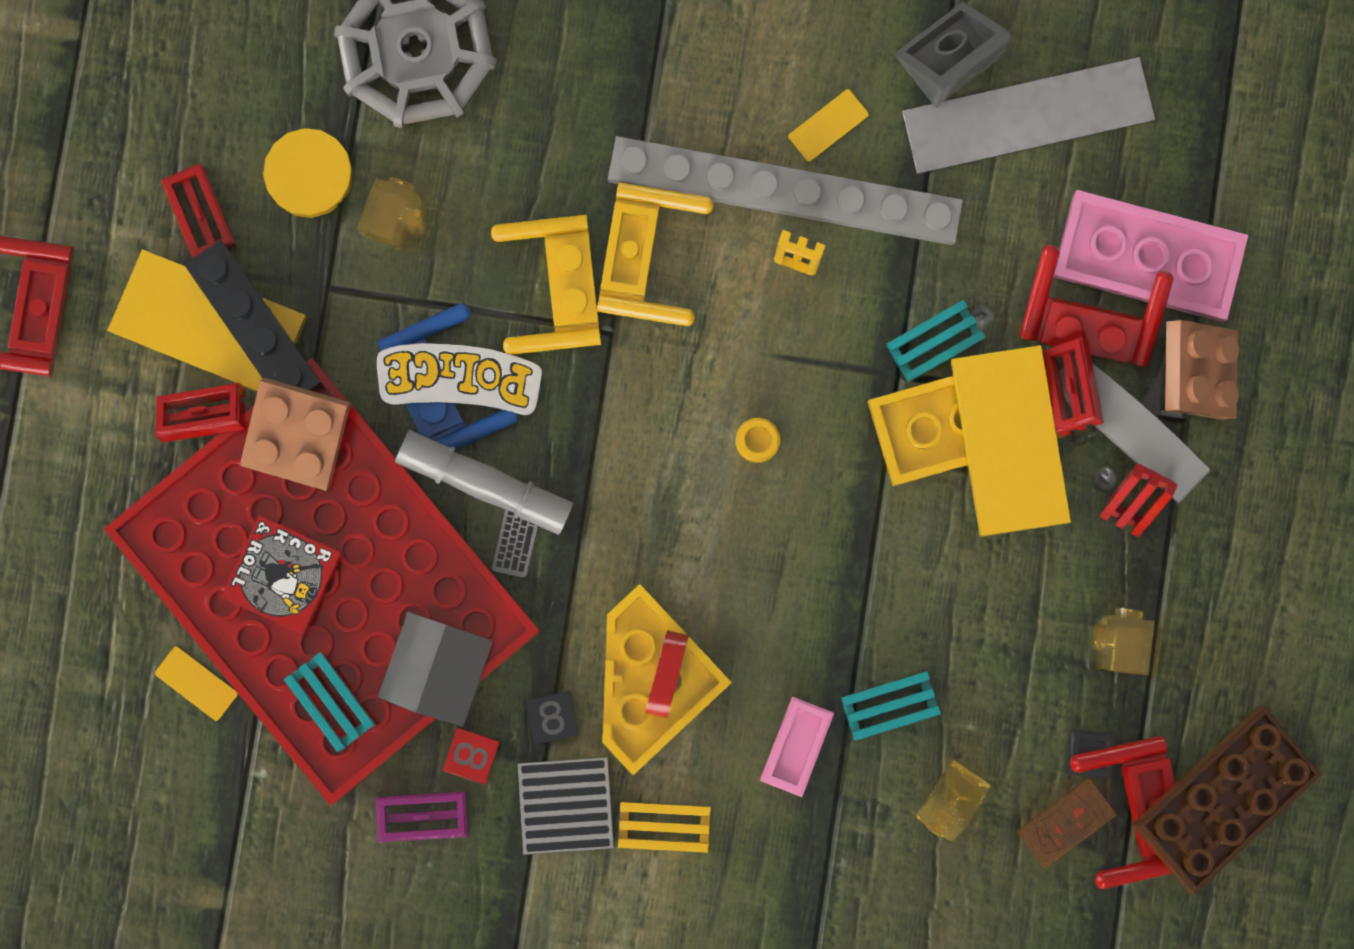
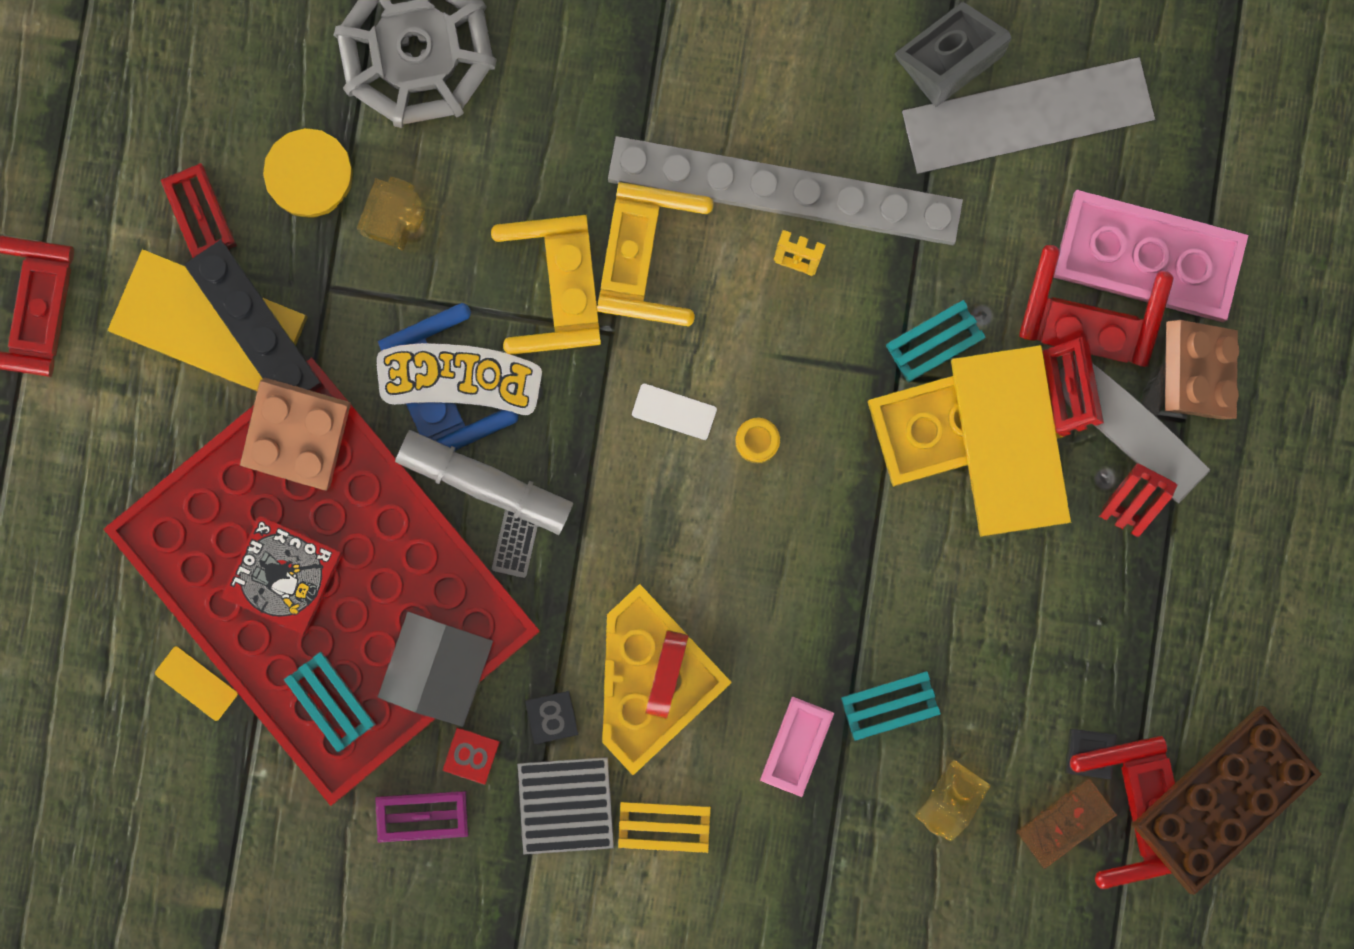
red tile [155,383,246,443] -> none
yellow sticker [788,89,869,162] -> none
clear yellow brick [1091,608,1155,675] -> none
none -> white sticker [632,384,717,440]

